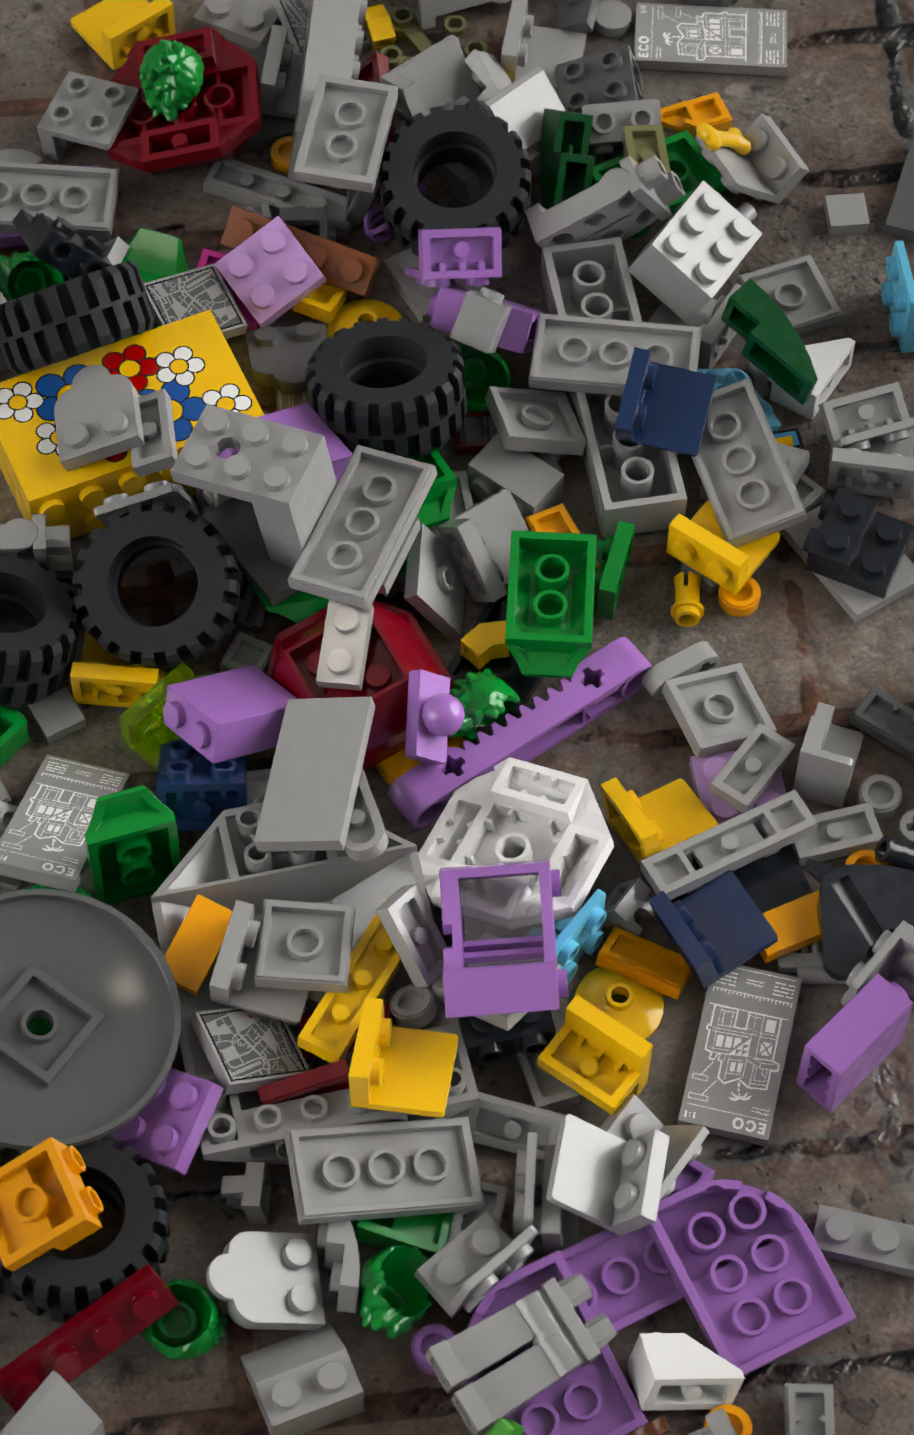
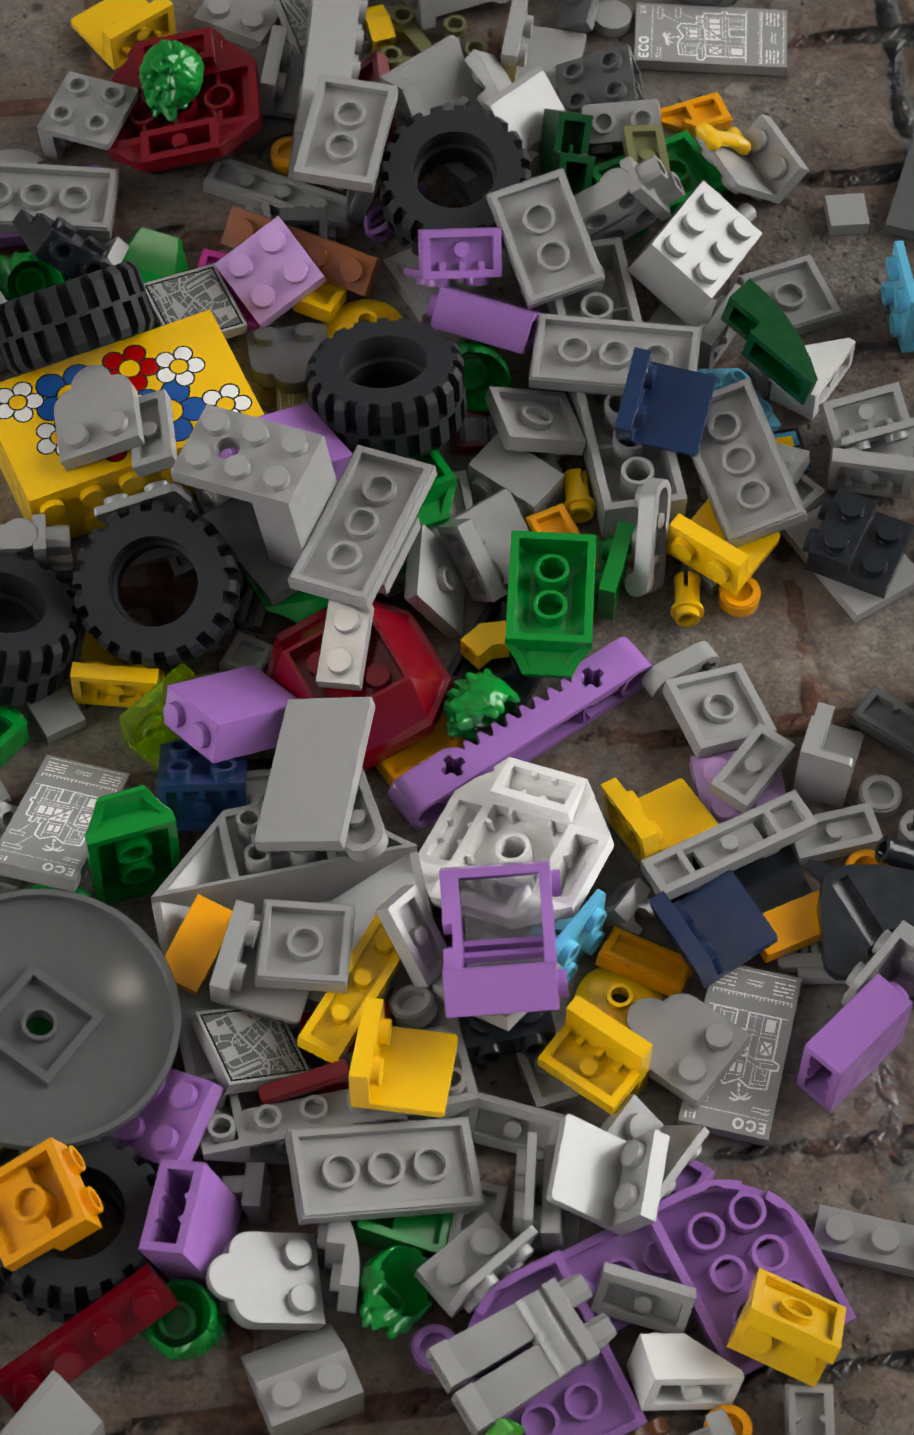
medium lavender tile [405,669,465,765] -> none
light grey brick [449,287,513,353] -> none
none -> medium lavender brick [139,1159,242,1289]
none -> light grey tile [486,168,605,309]
none -> yellow pin [564,468,596,523]
none -> light grey plate [590,1262,697,1333]
none -> light grey plate [625,477,671,597]
none -> light grey plate [627,993,751,1109]
none -> yellow bracket [727,1267,847,1387]

